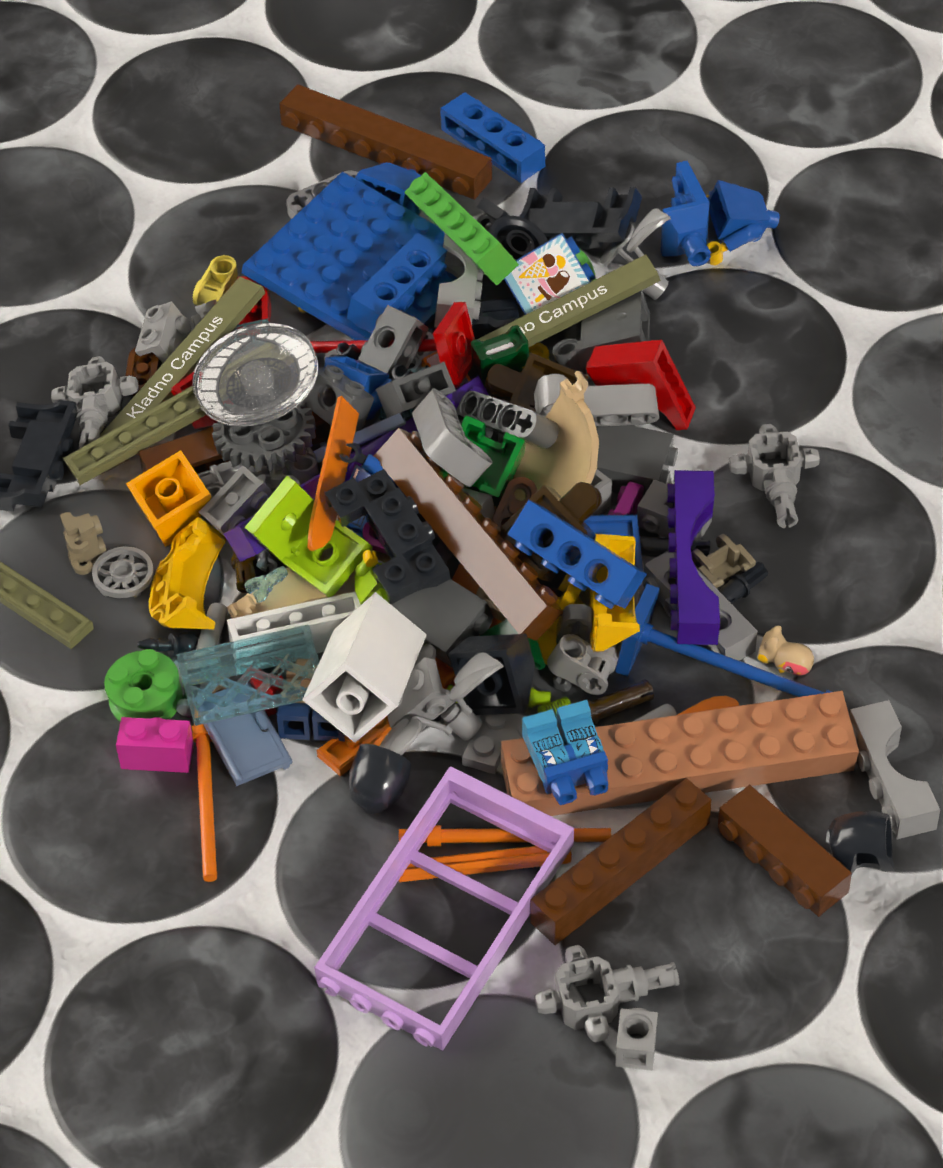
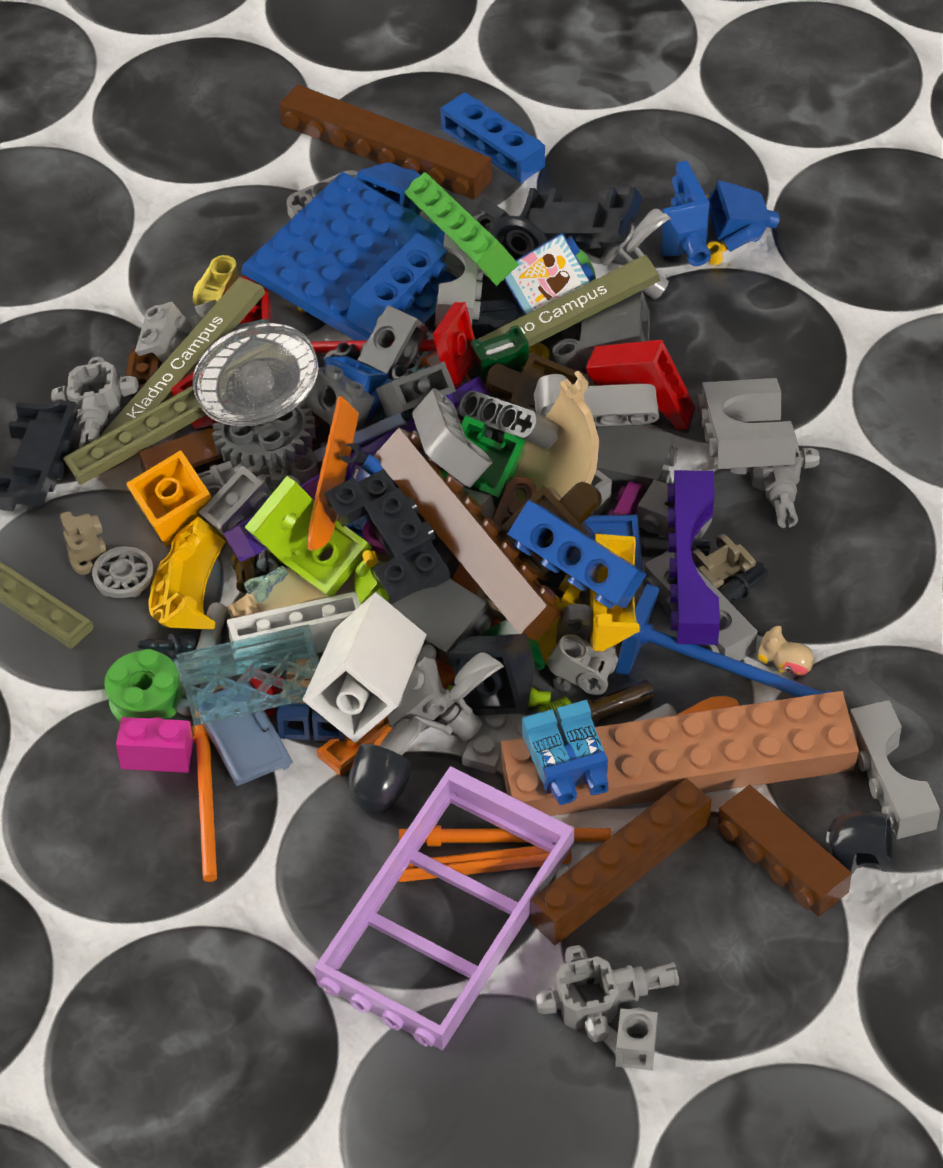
none -> light grey arch [697,378,796,469]

